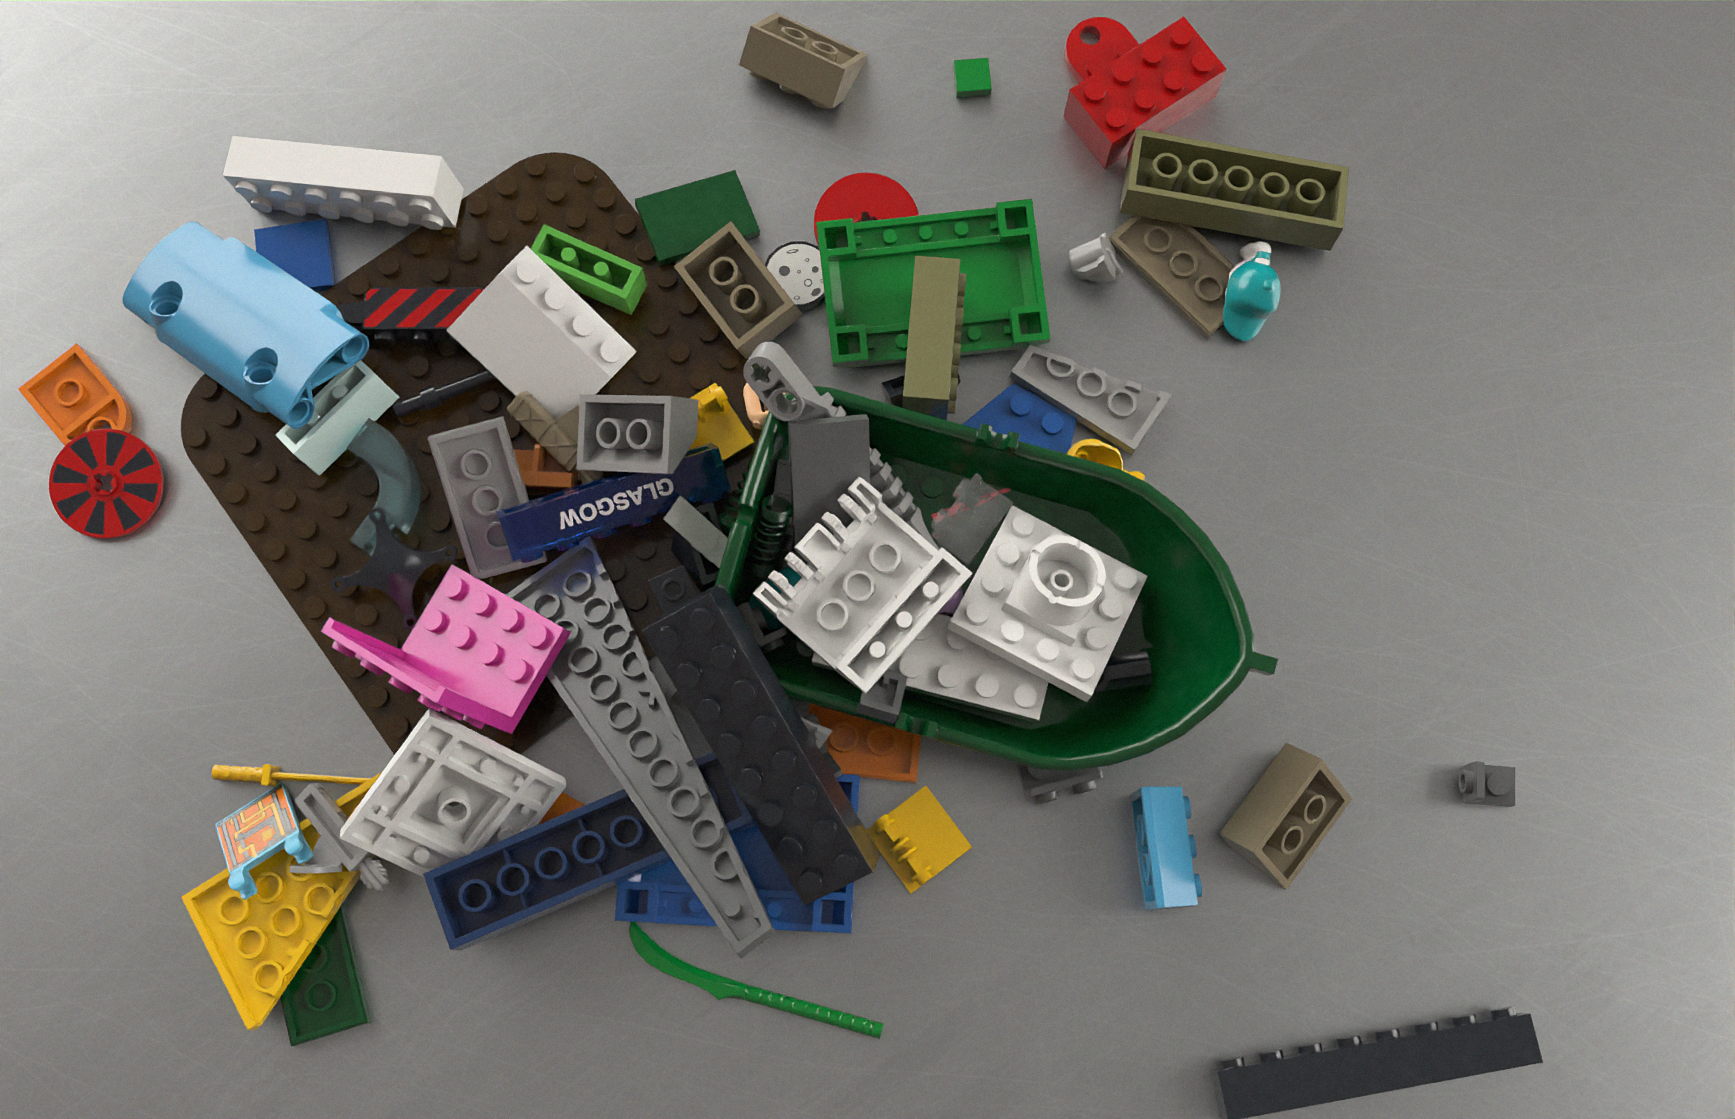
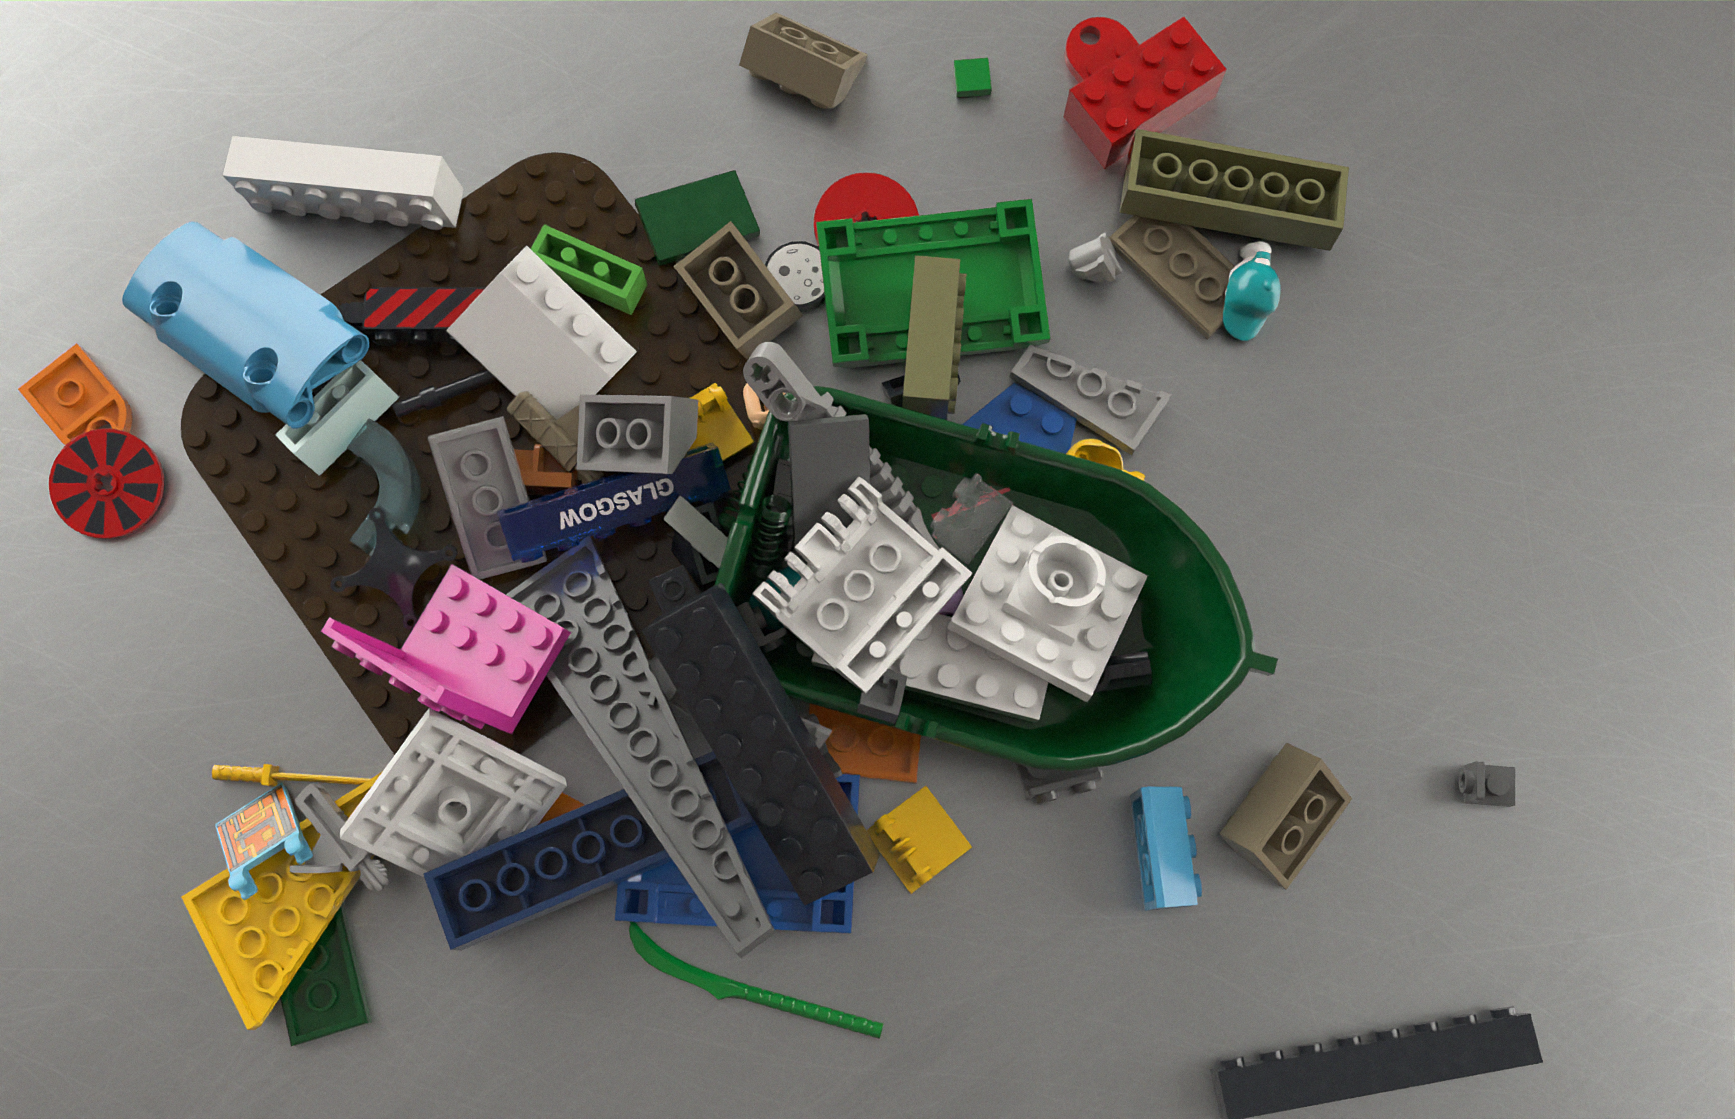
blue tile [254,219,335,292] -> none

